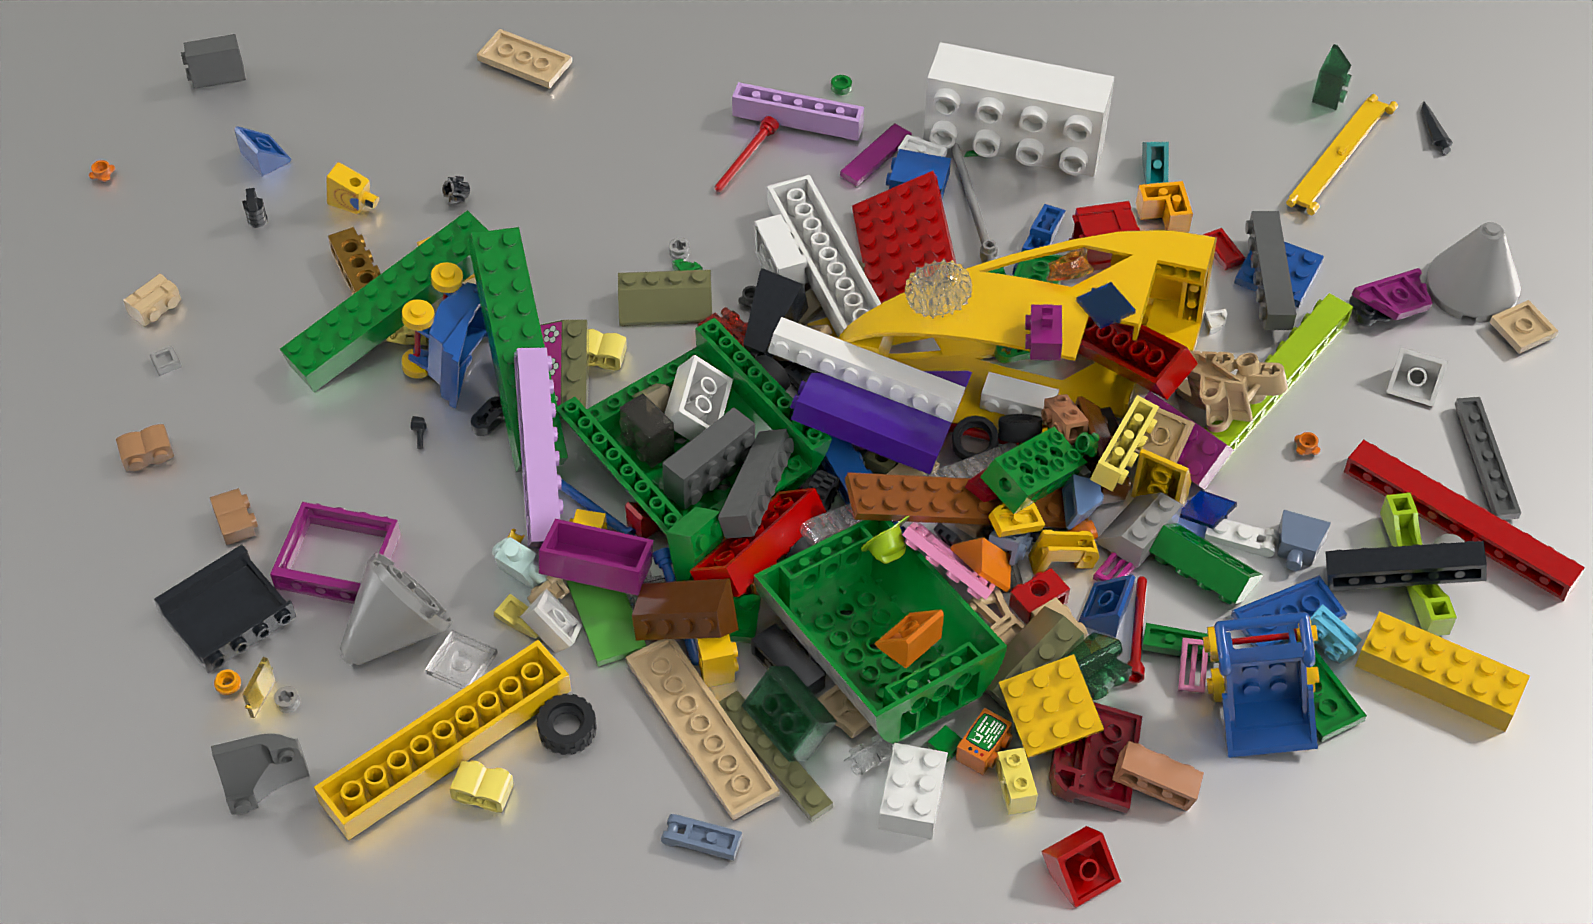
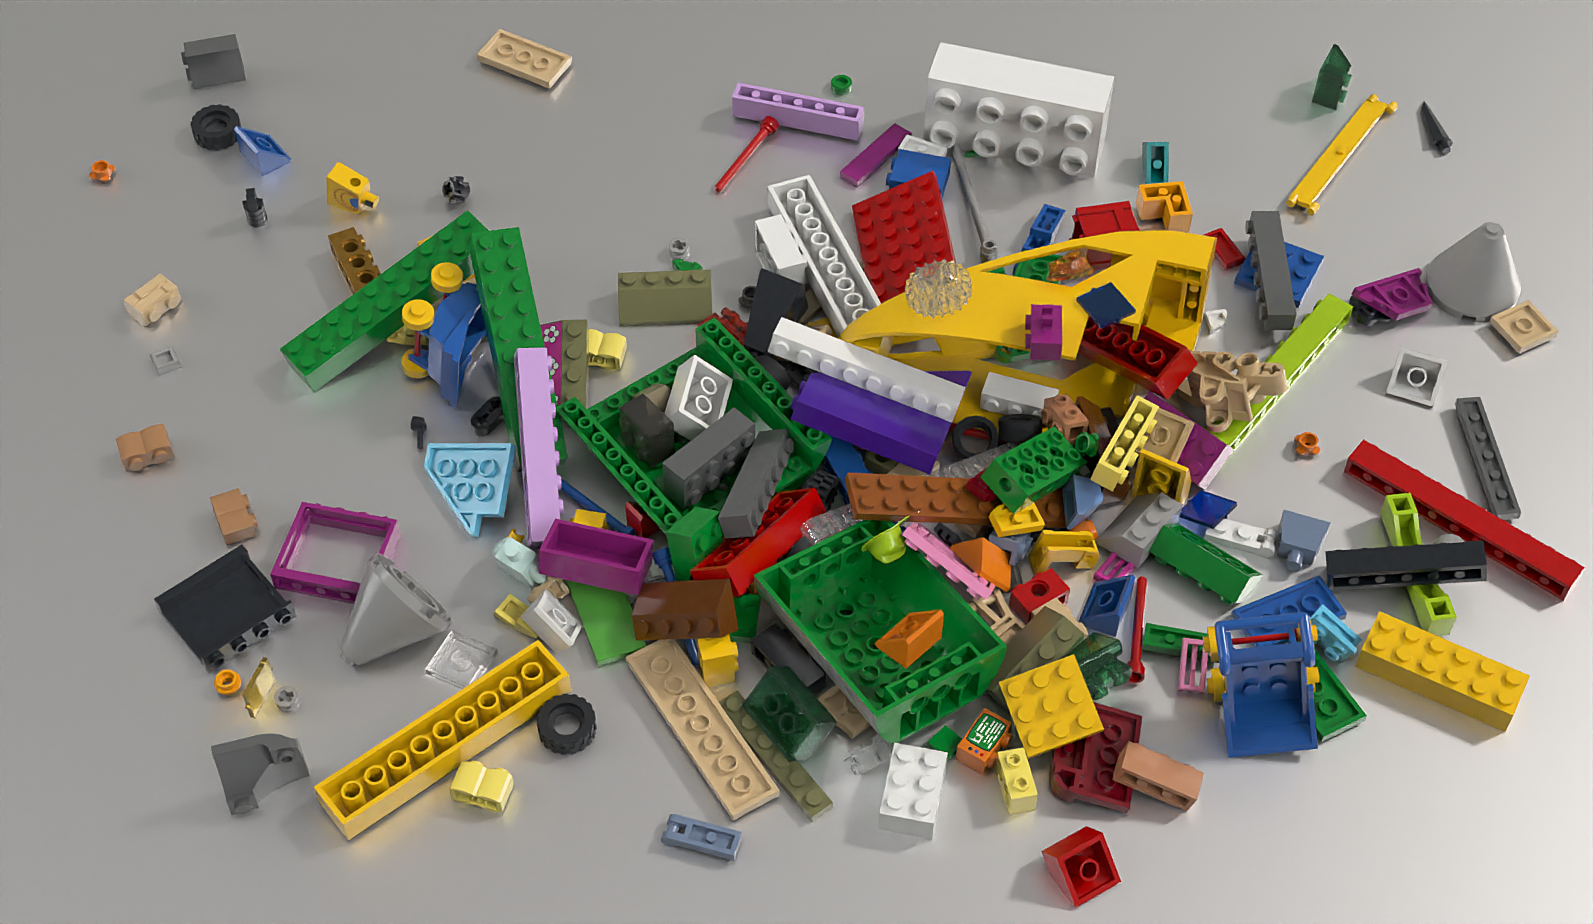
none -> black tyre [190,104,241,151]
none -> medium azure wing [424,443,516,537]

